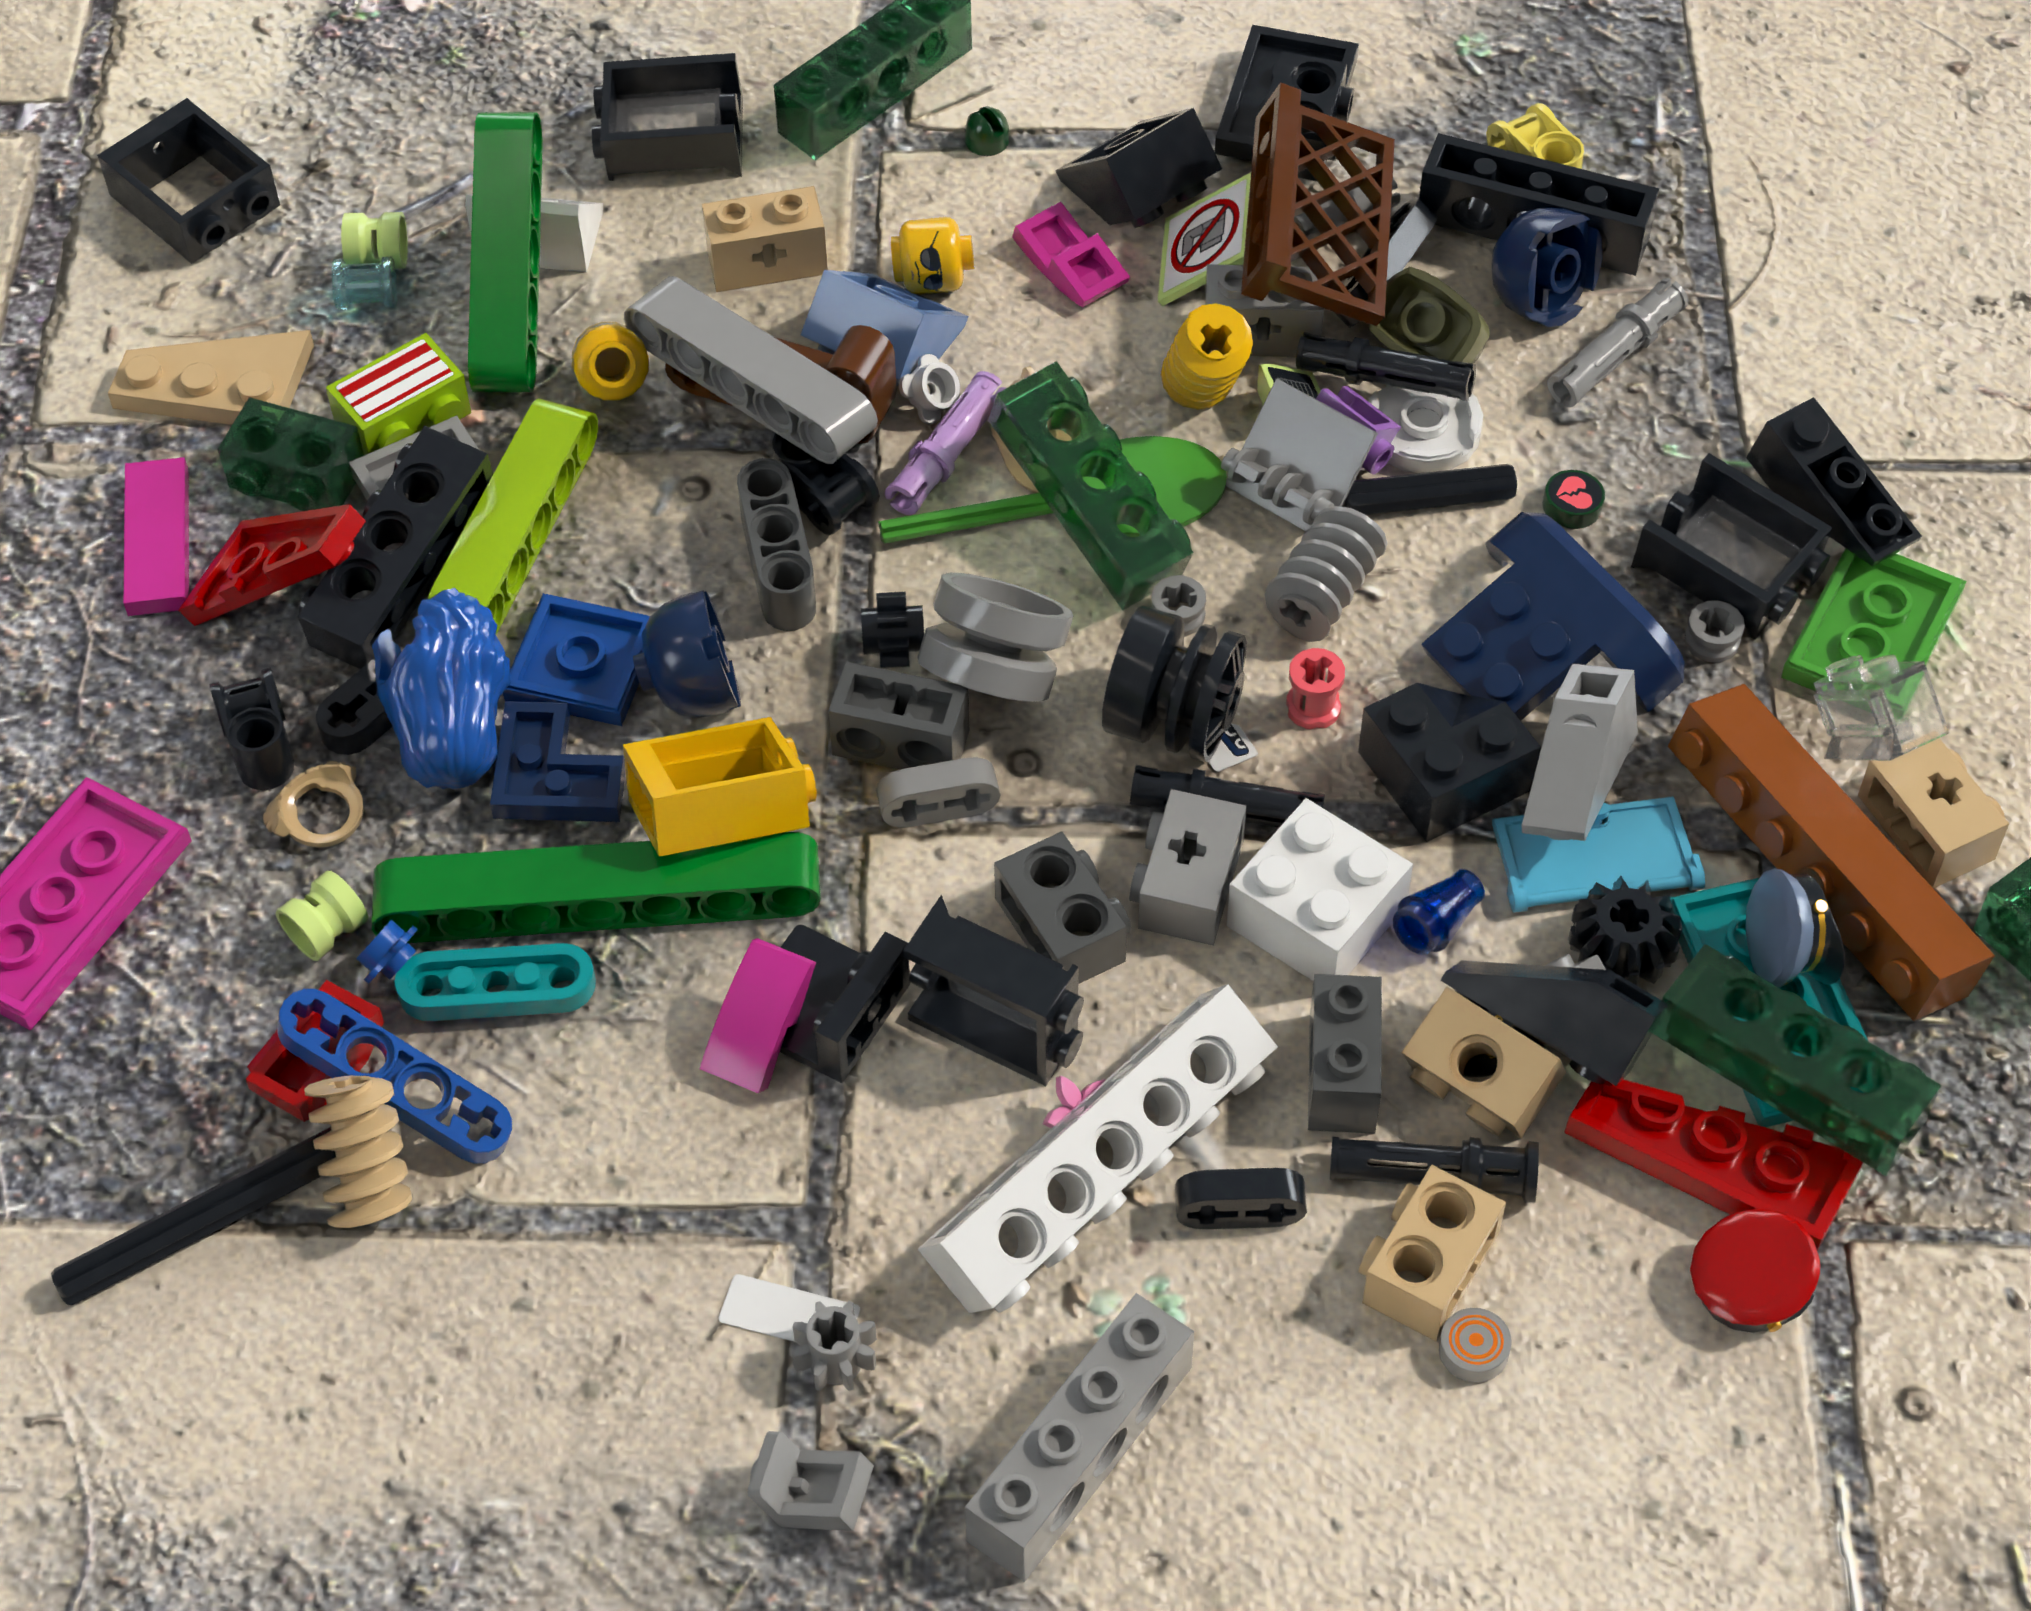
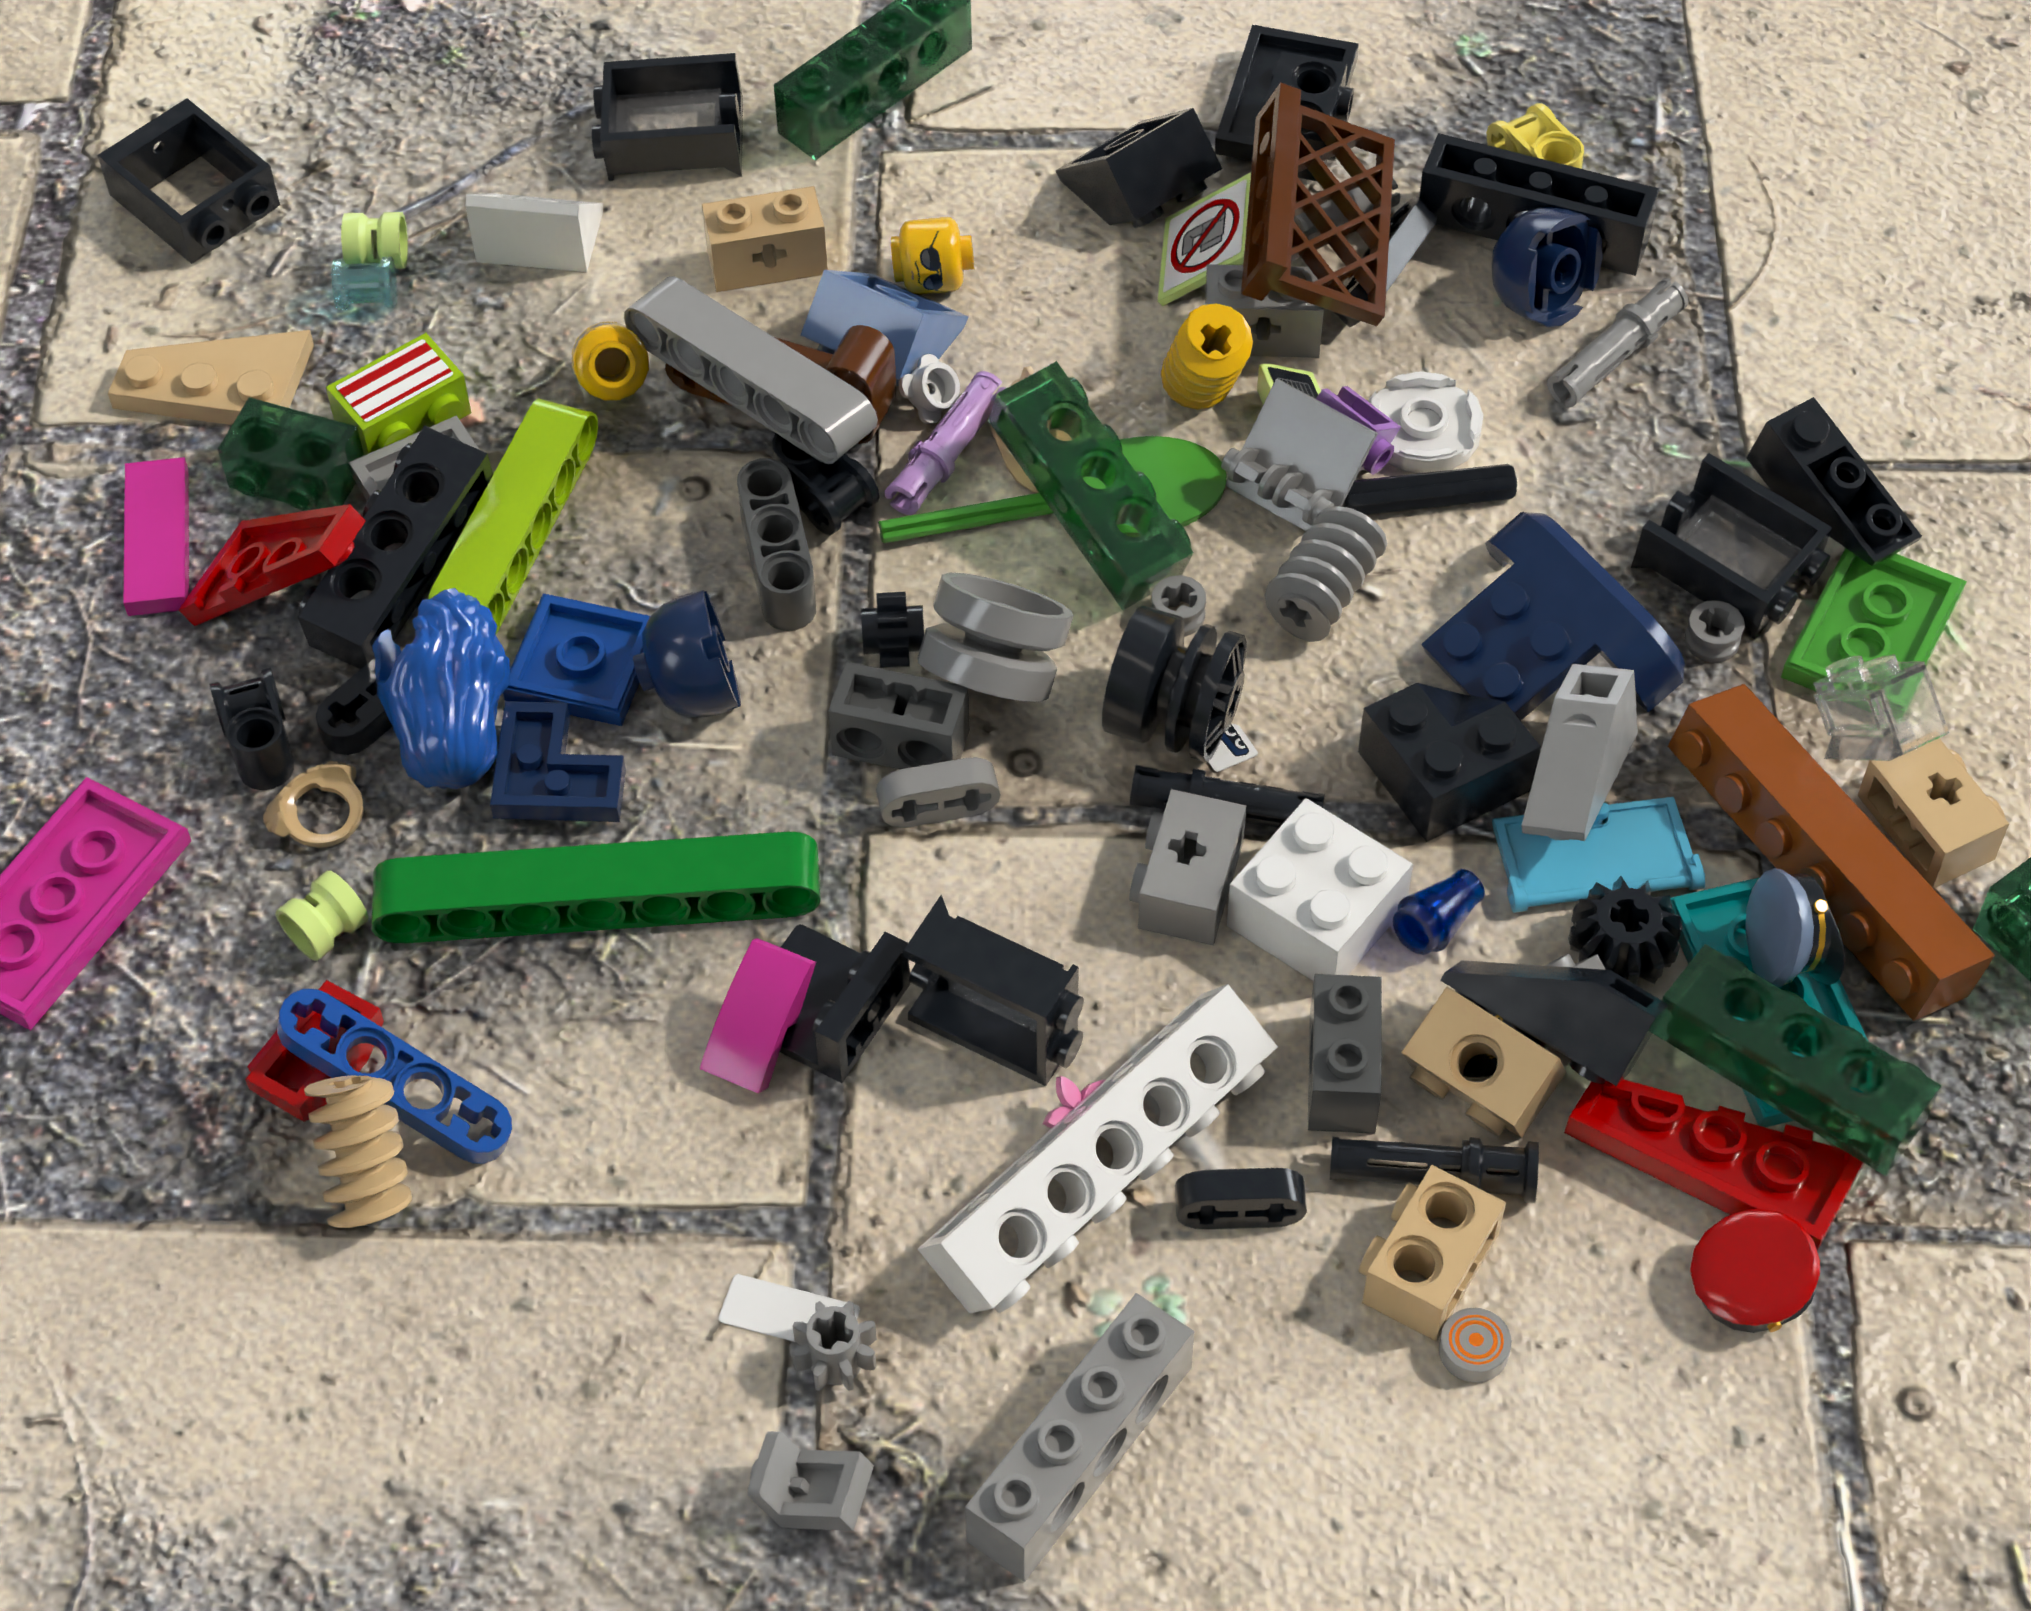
black axle [51,1127,336,1305] -> none
blue plate [356,920,418,984] -> none
teal plate [395,943,596,1021] -> none
green beam [468,112,543,392] -> none
yellow window [623,717,817,857] -> none
dark green hinge [965,106,1009,156] -> none
dark grey brick [994,831,1131,984] -> none
dark pink slope [1012,201,1130,308] -> none
coral bush [1286,648,1345,729] -> none
black pin [1296,332,1476,401] -> none
olive piece [1369,266,1490,364] -> none
tile [1542,470,1605,529] -> none

